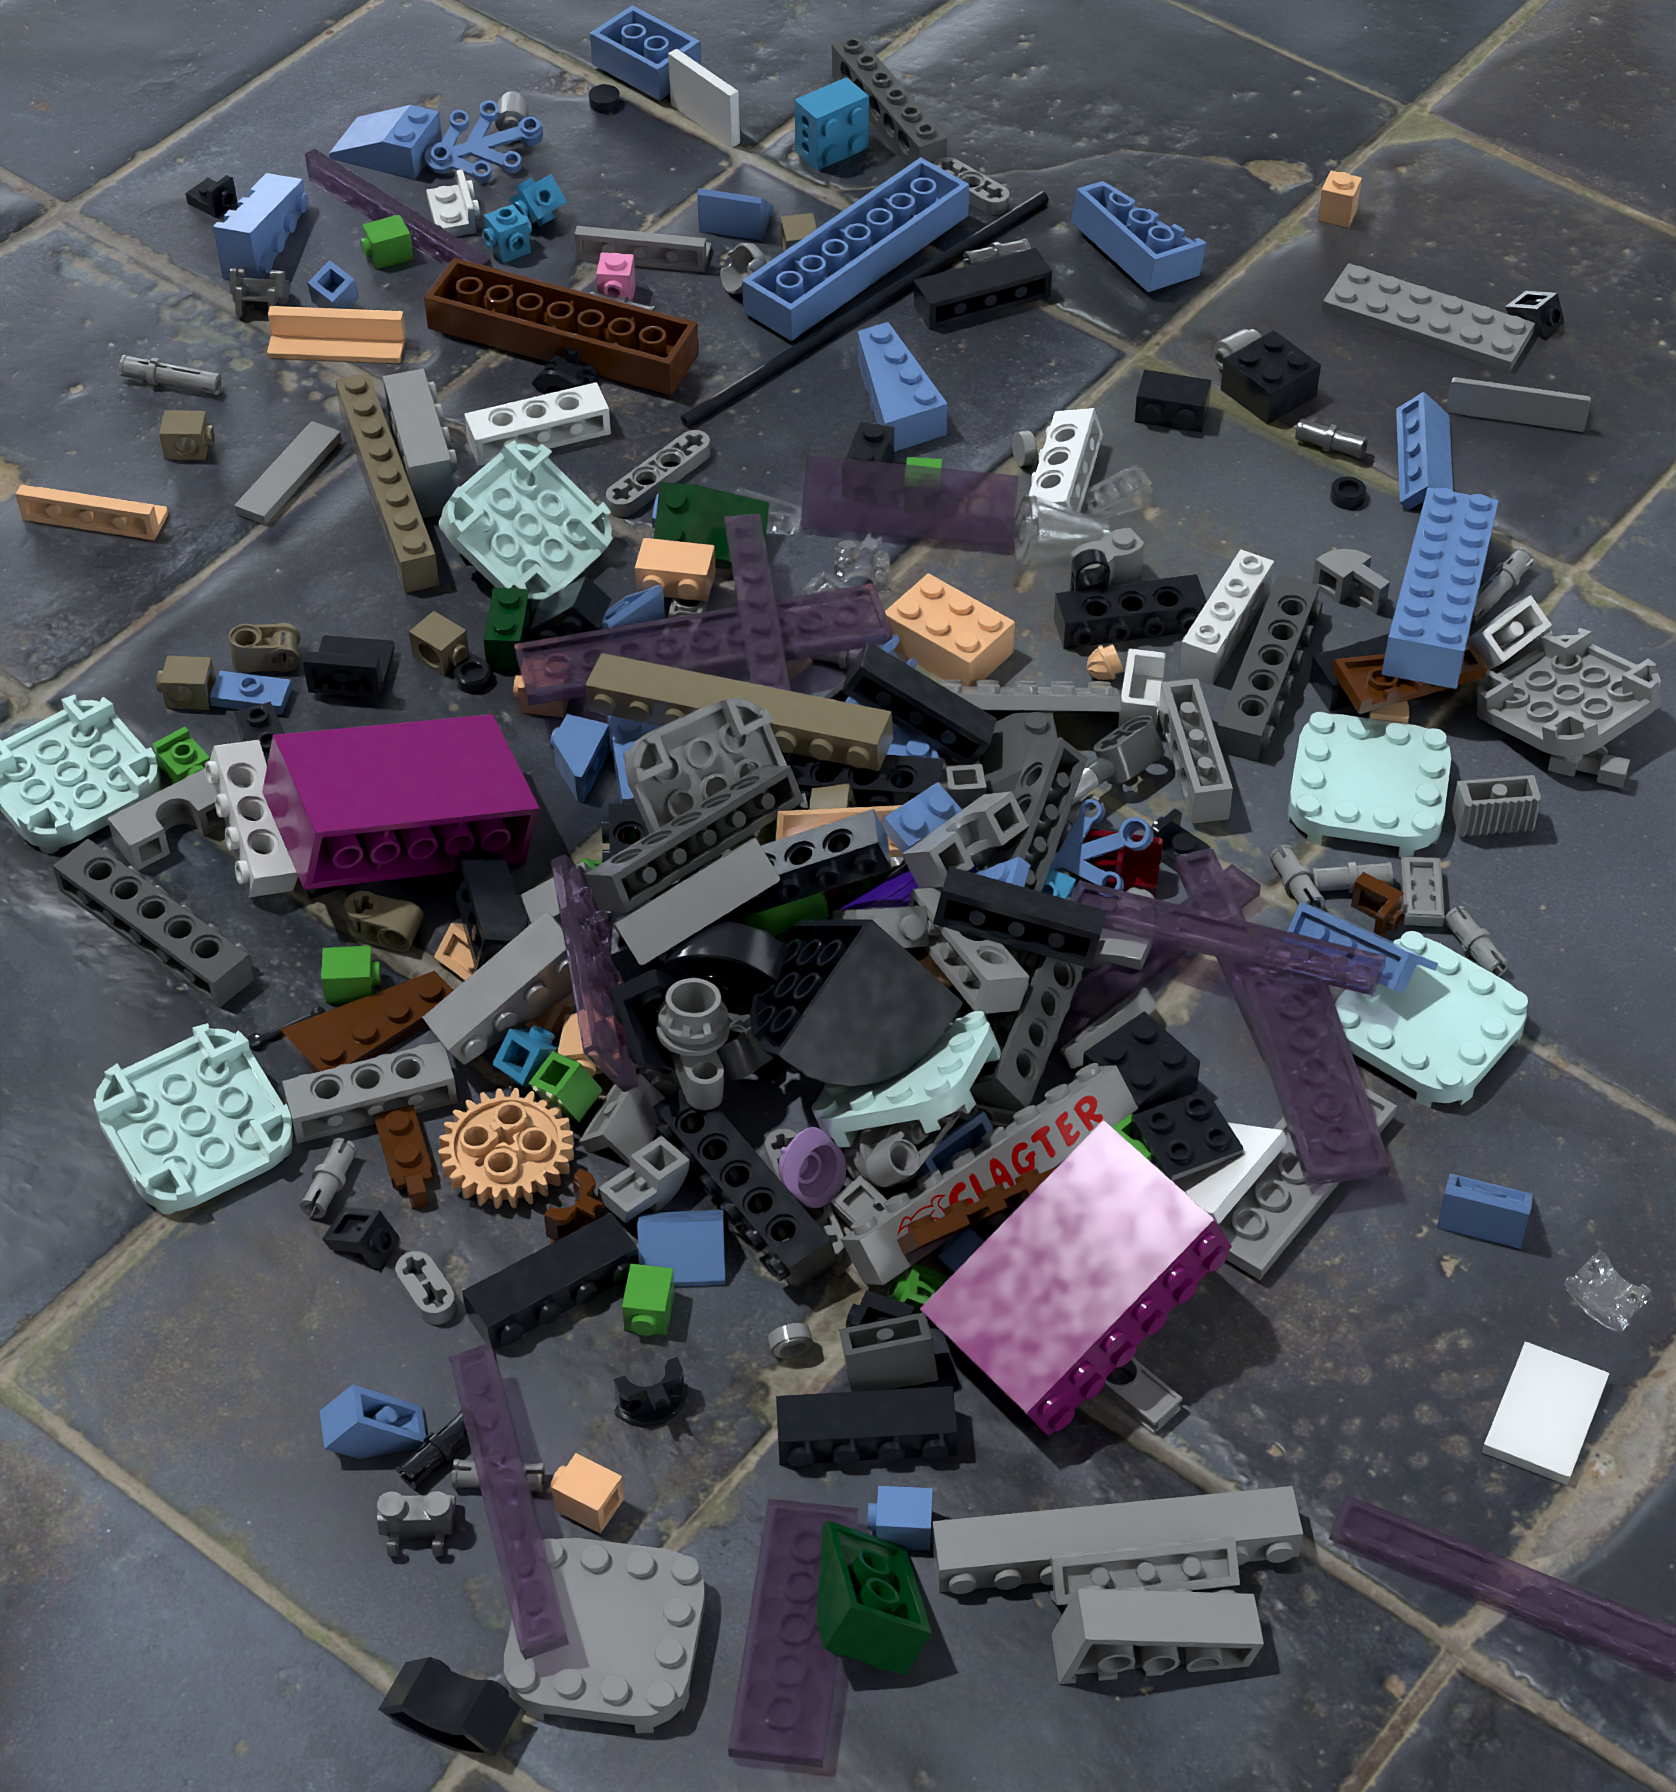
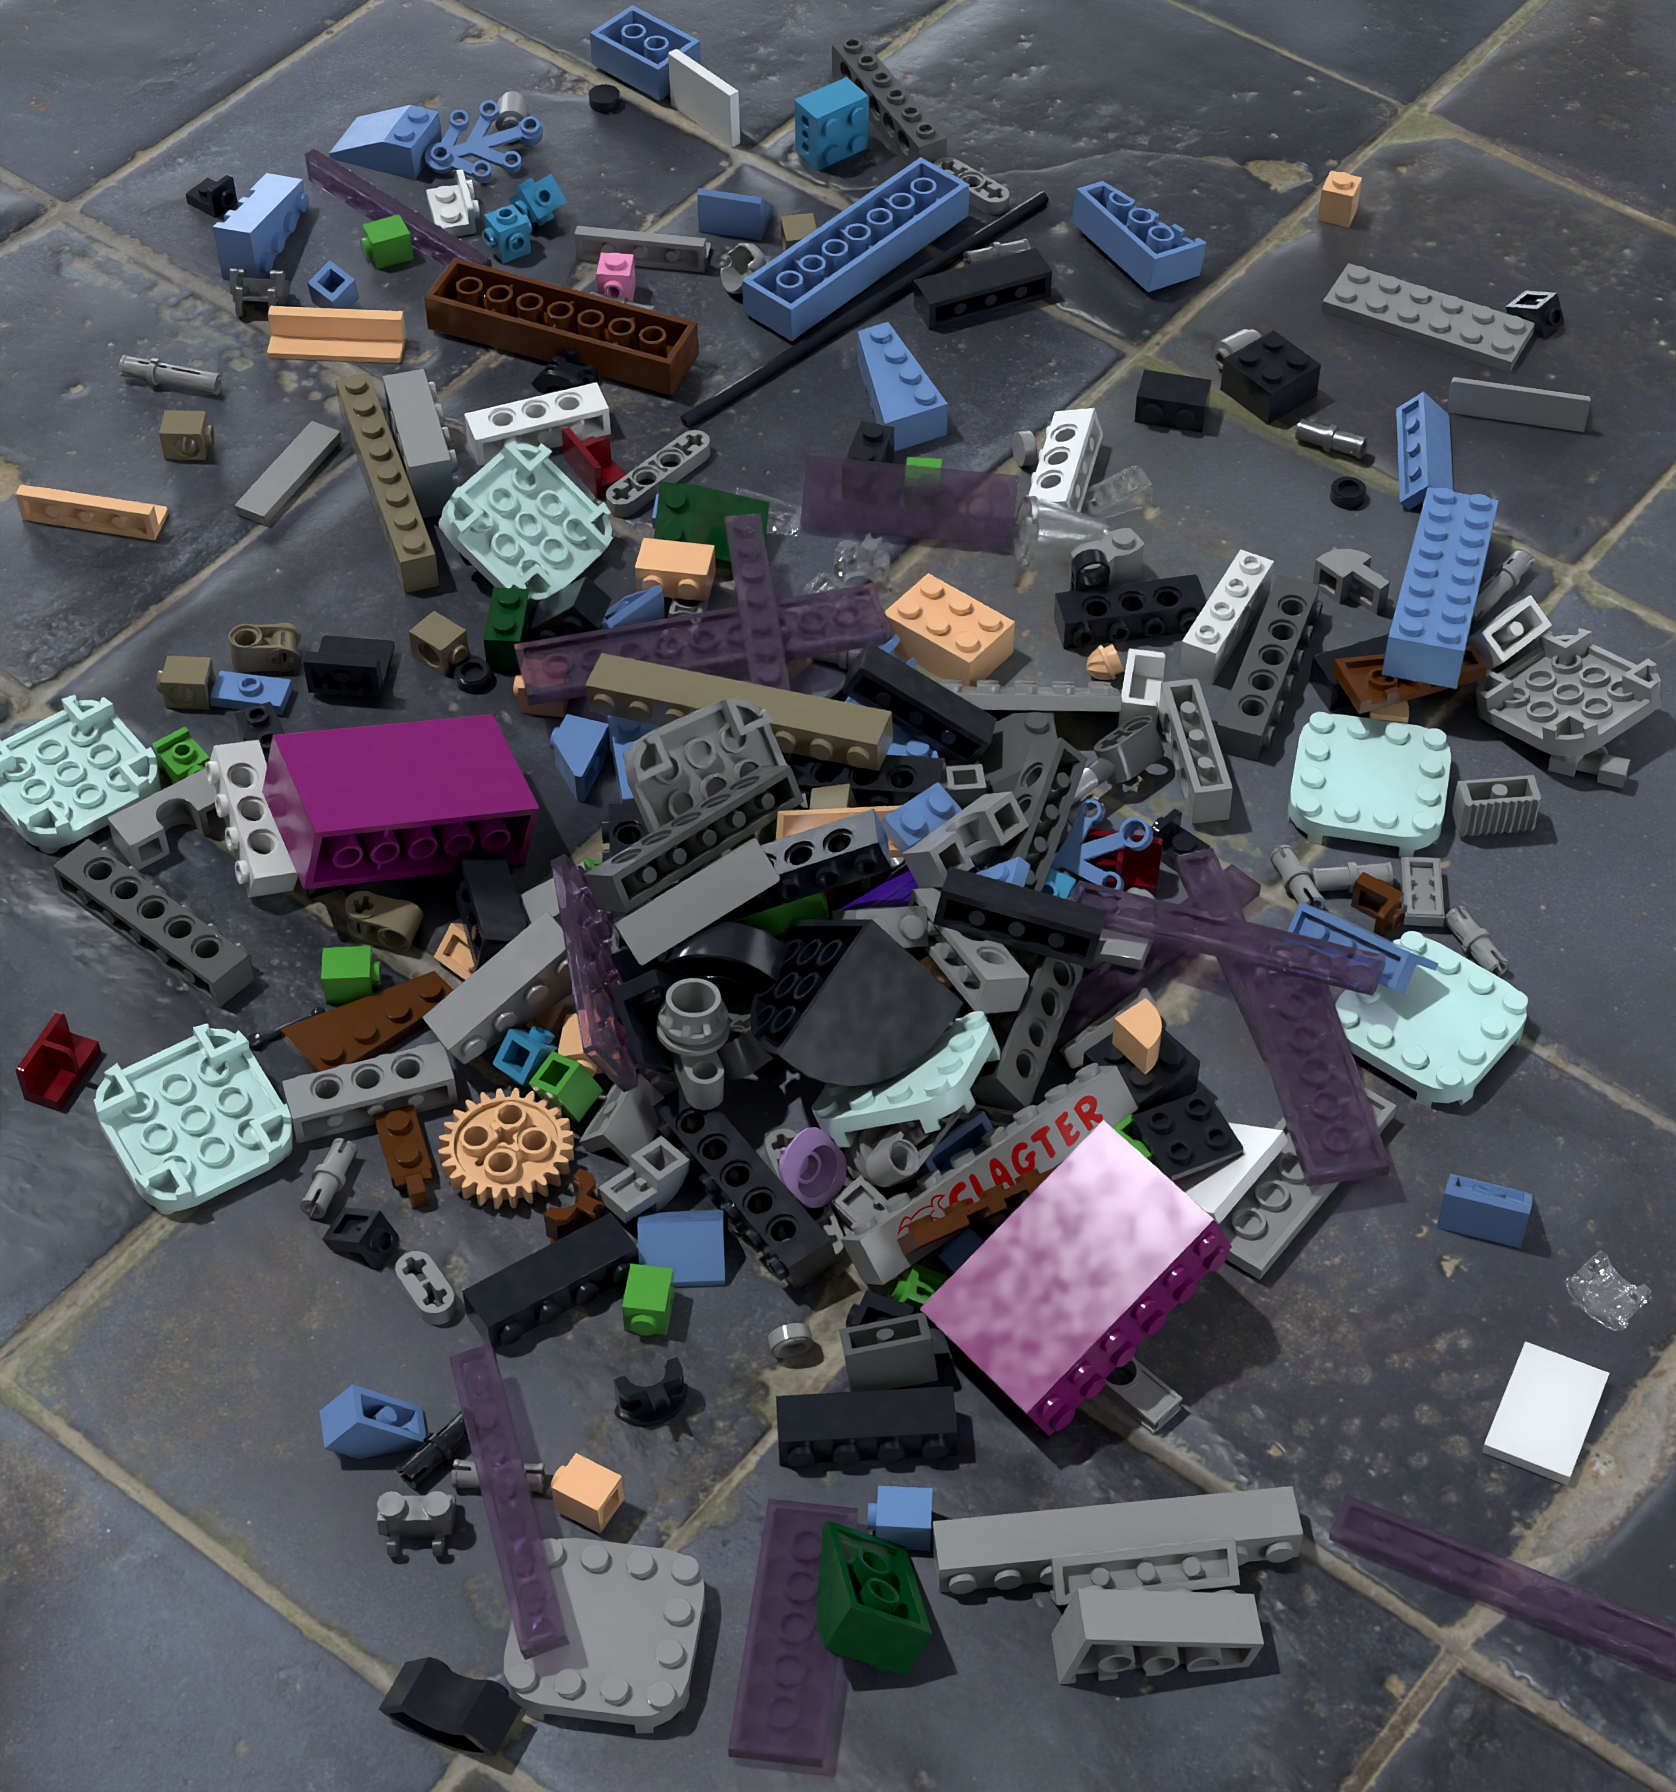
none -> dark red panel [16,1011,101,1112]
none -> dark red panel [561,427,626,499]
none -> light nougat brick [1112,998,1162,1074]

